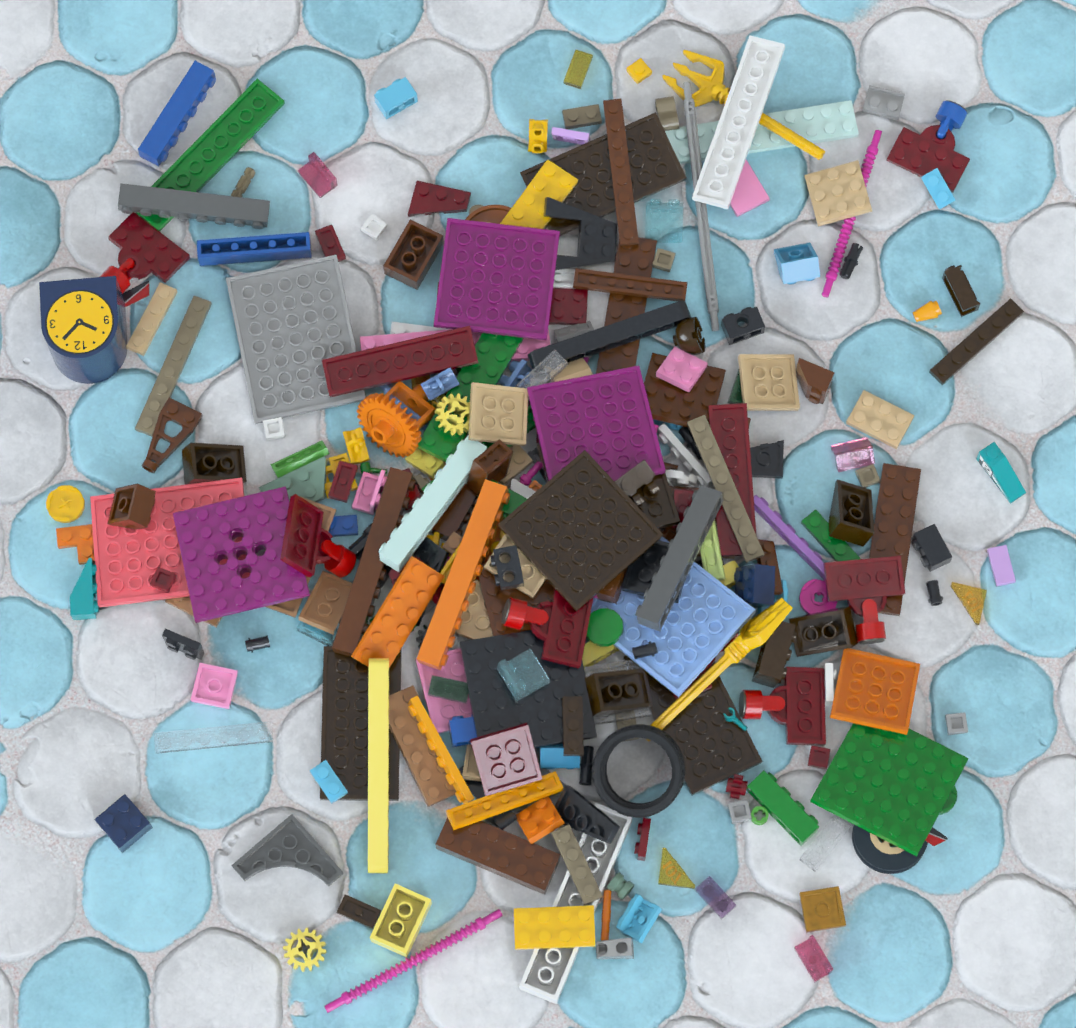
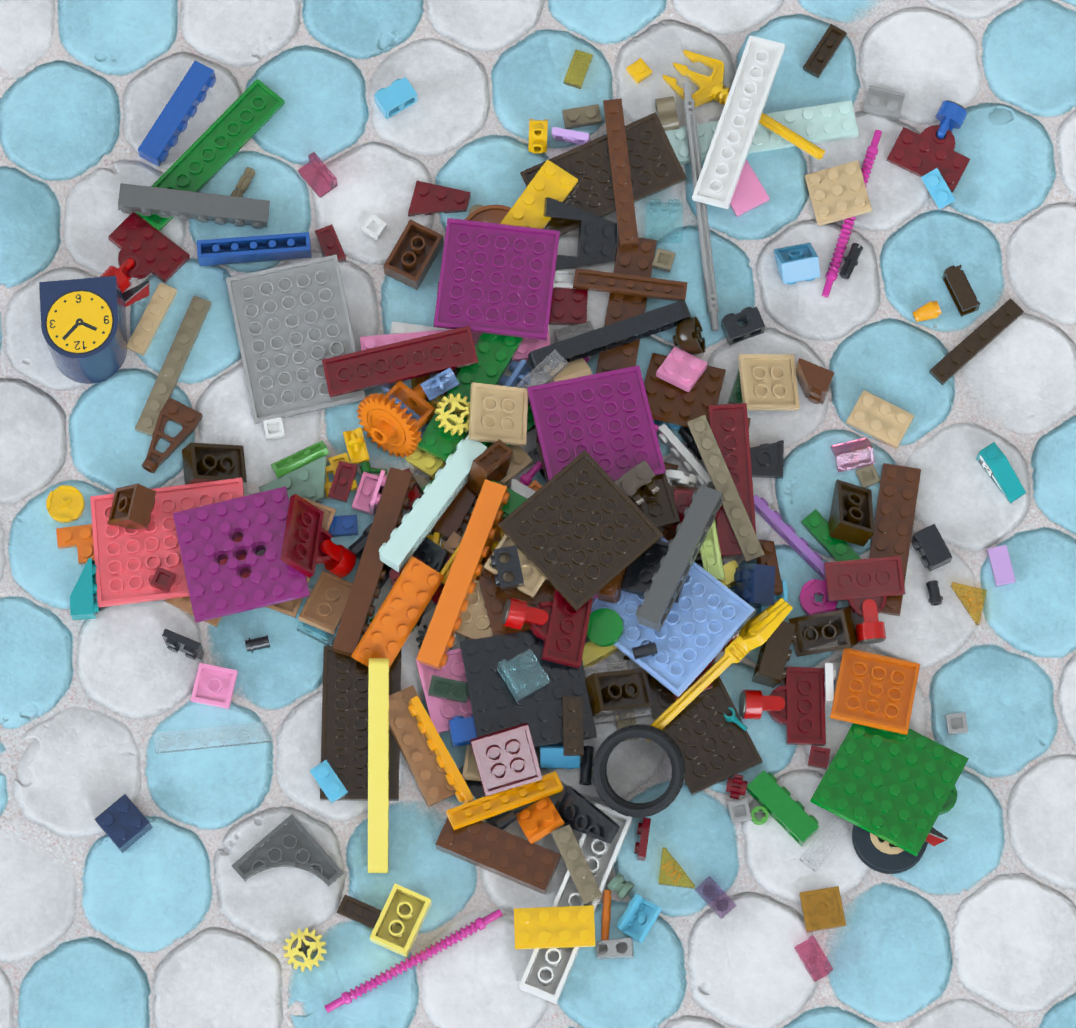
none -> dark brown plate [803,24,847,79]

